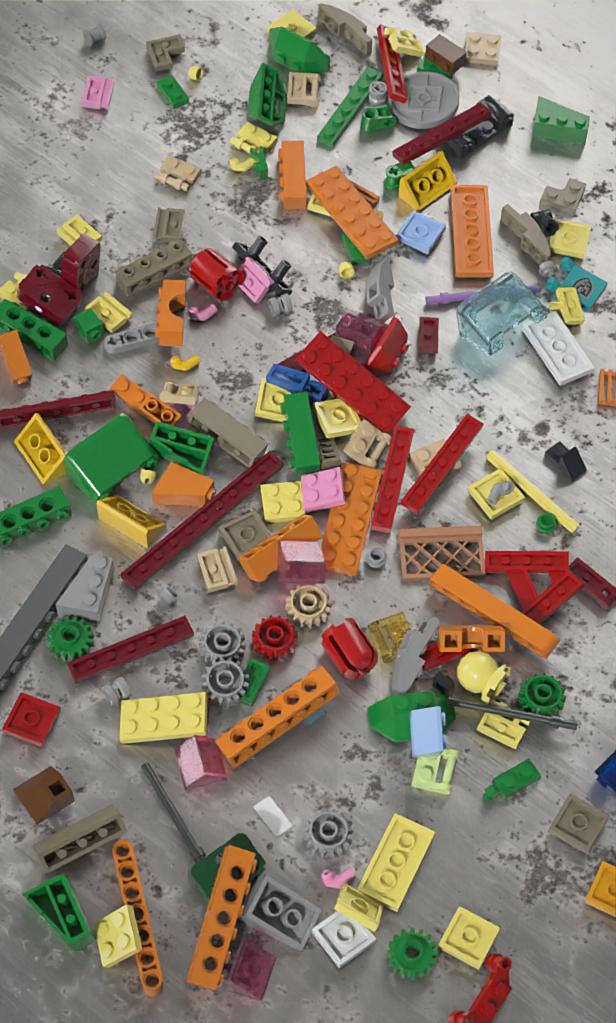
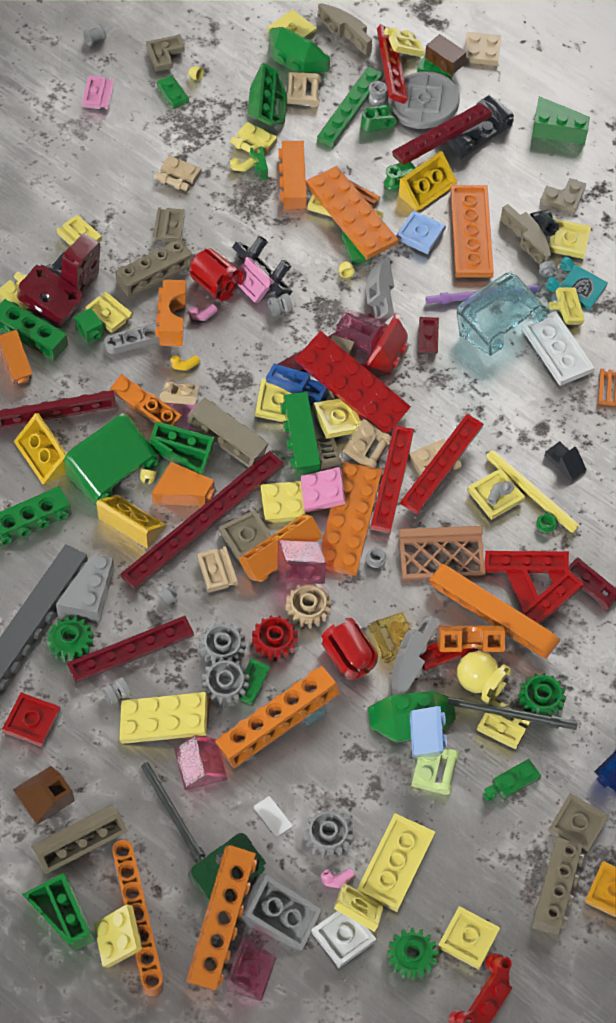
black plate [432,671,455,697] -> none
none -> dark tan brick [531,837,585,936]

